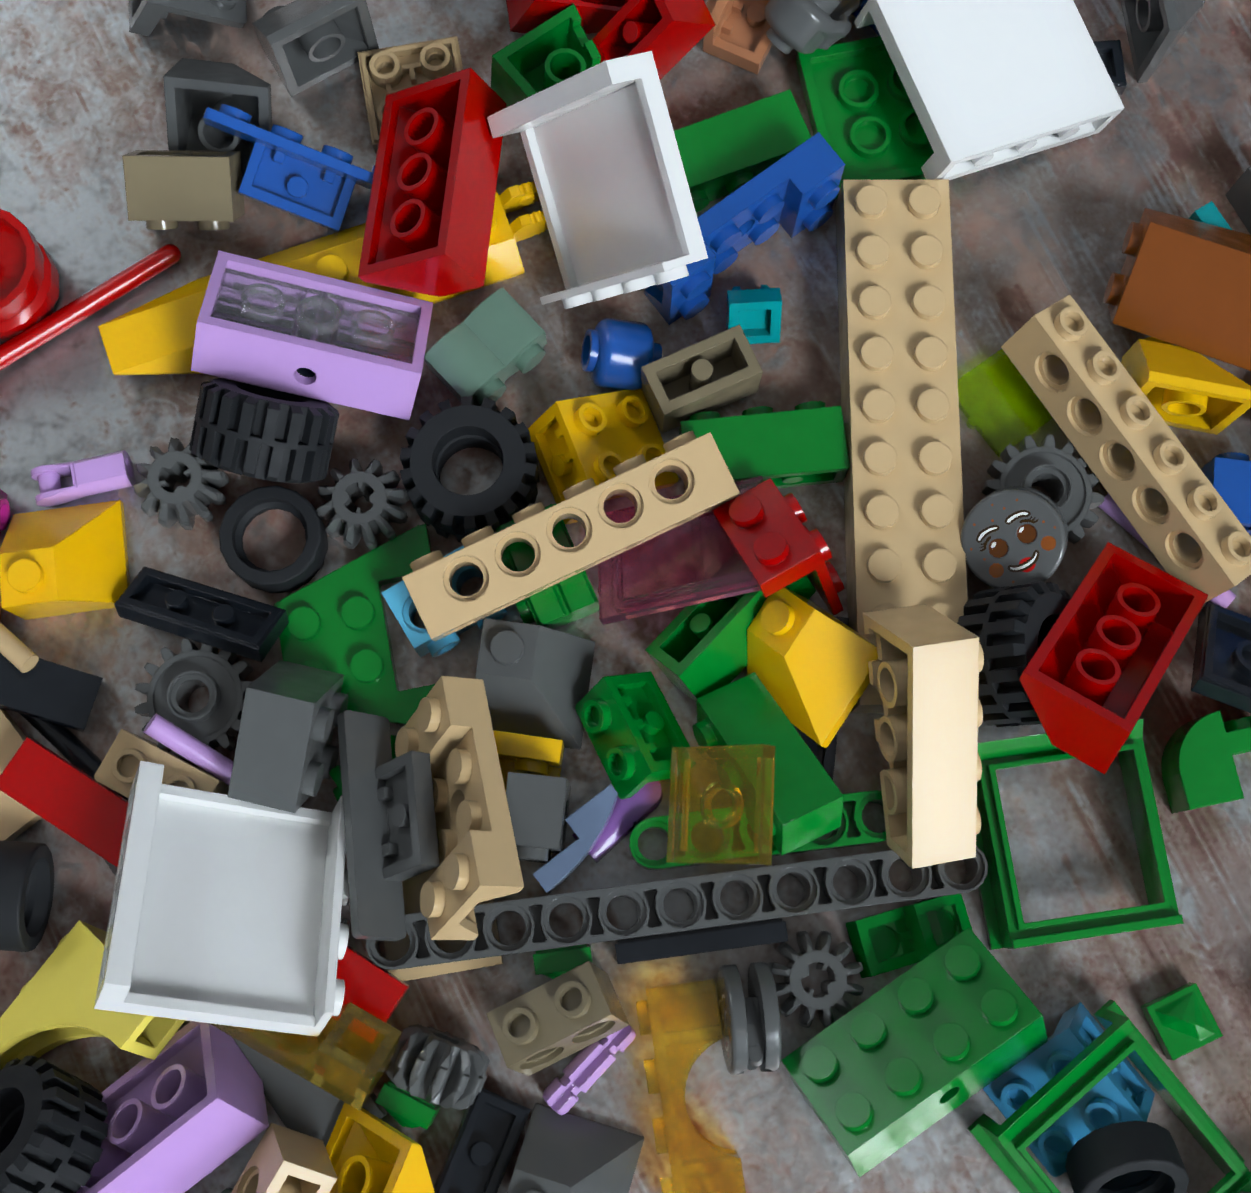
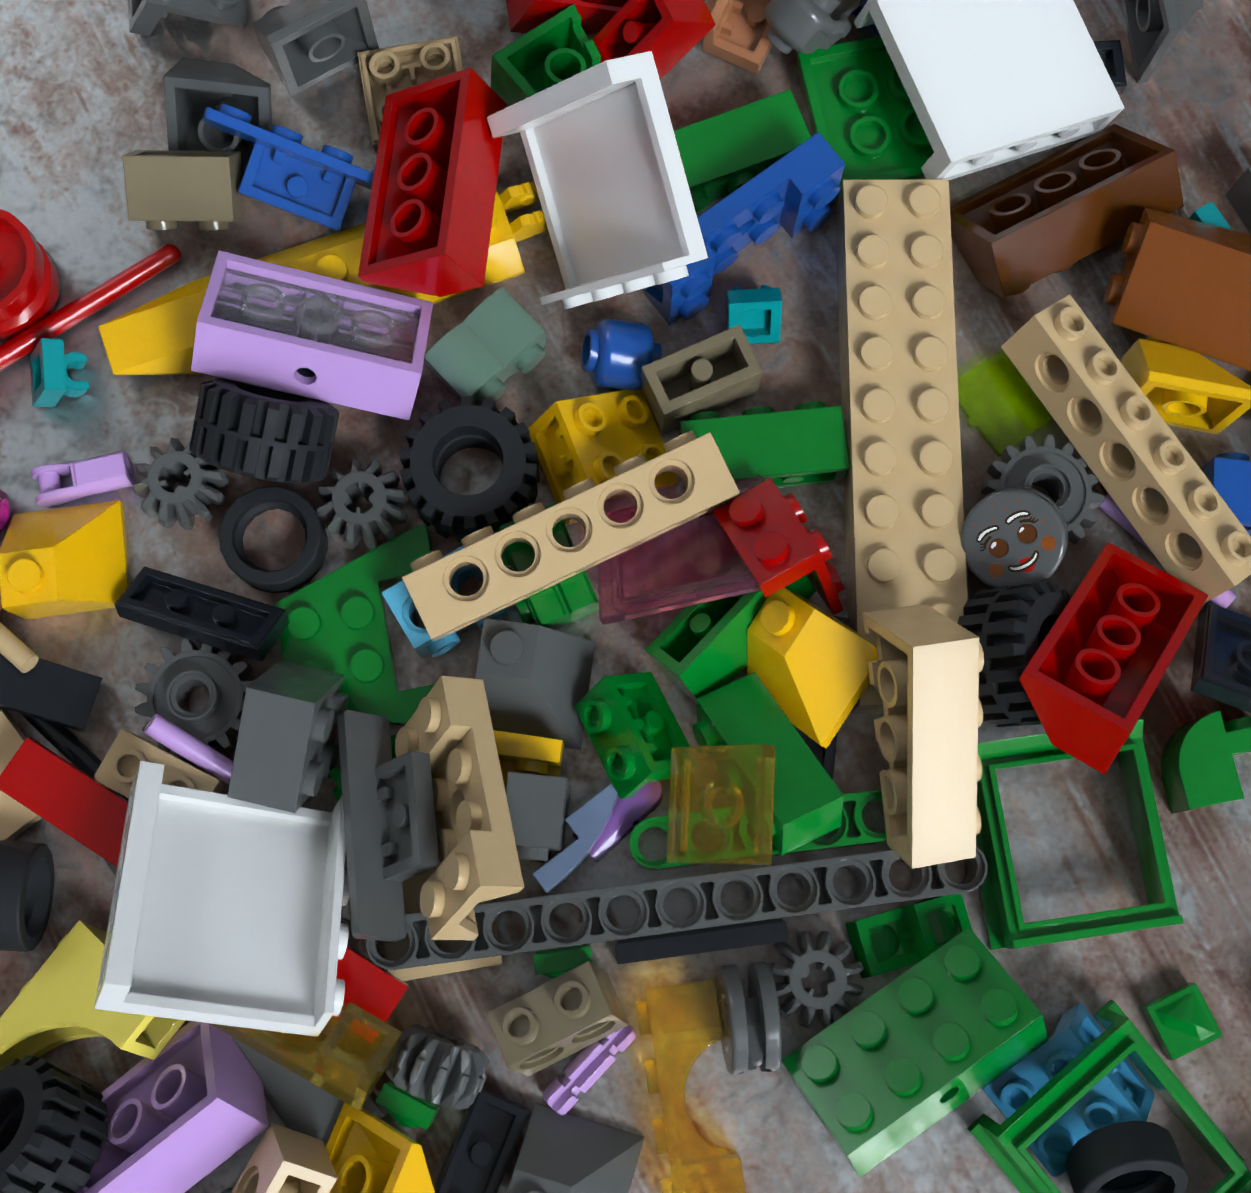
none -> teal tile [29,338,89,408]
none -> reddish brown slope [950,124,1184,298]

